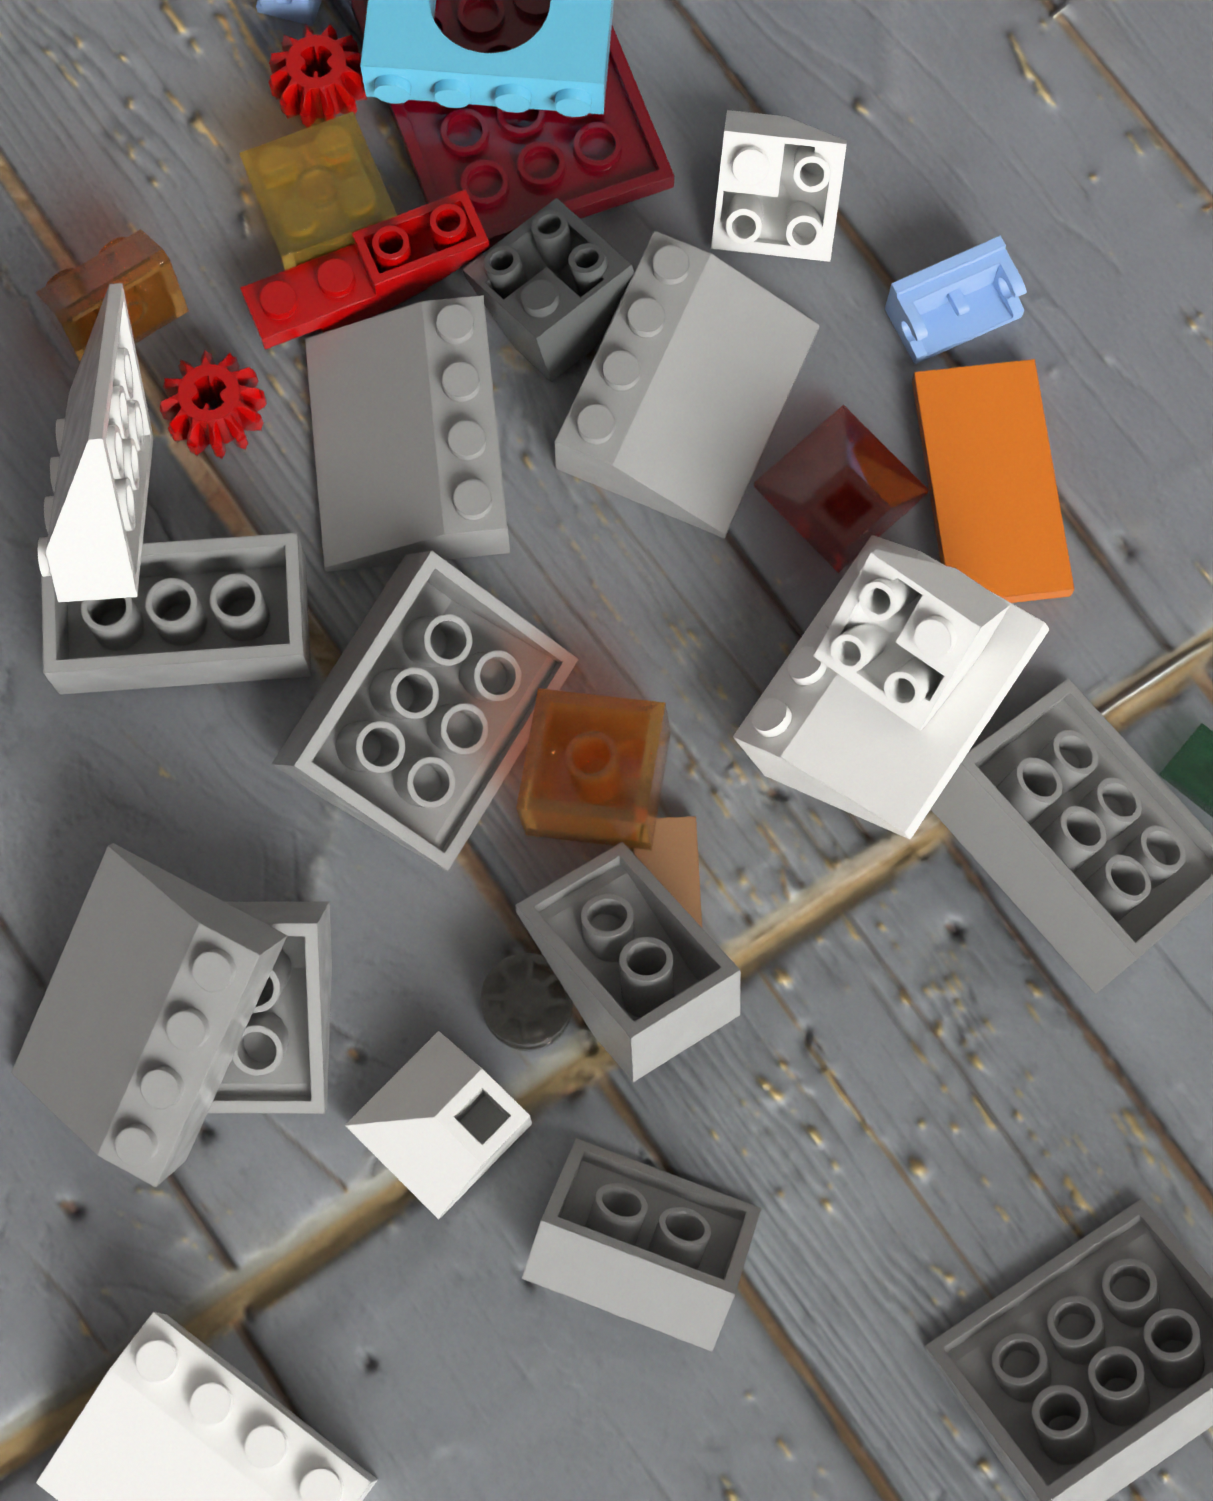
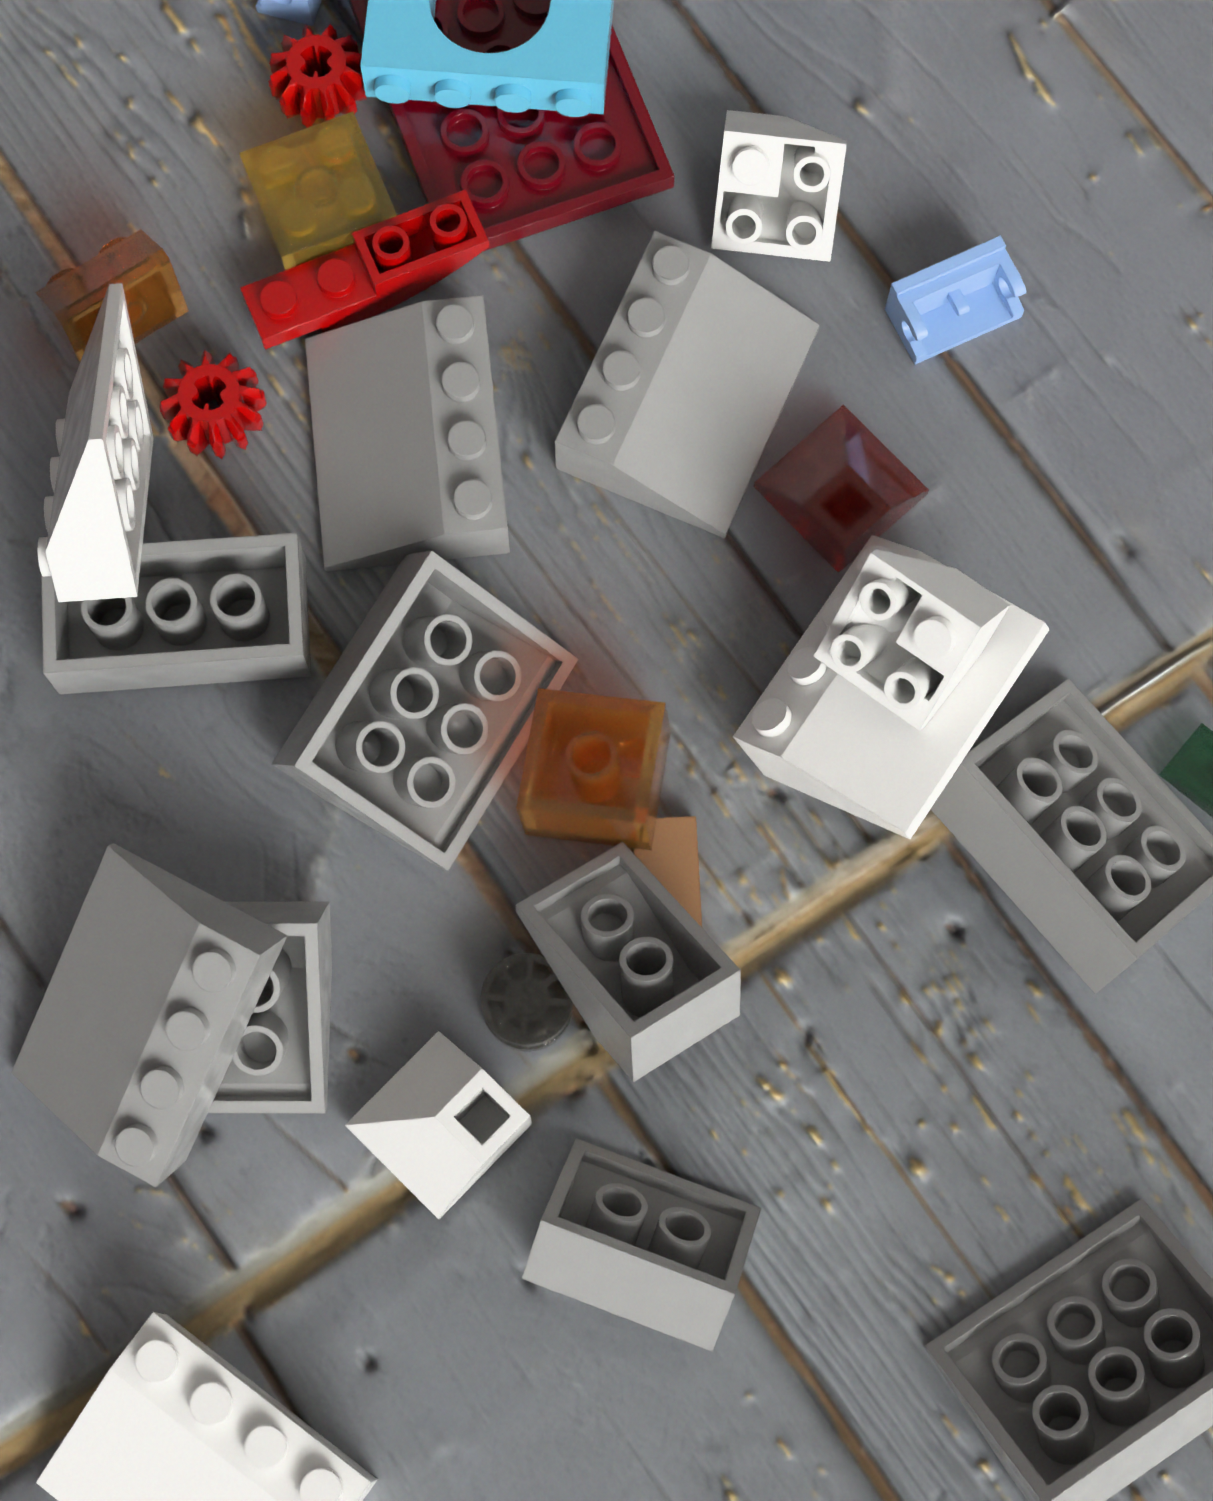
dark grey slope [462,198,634,382] -> none
orange tile [912,359,1075,603] -> none

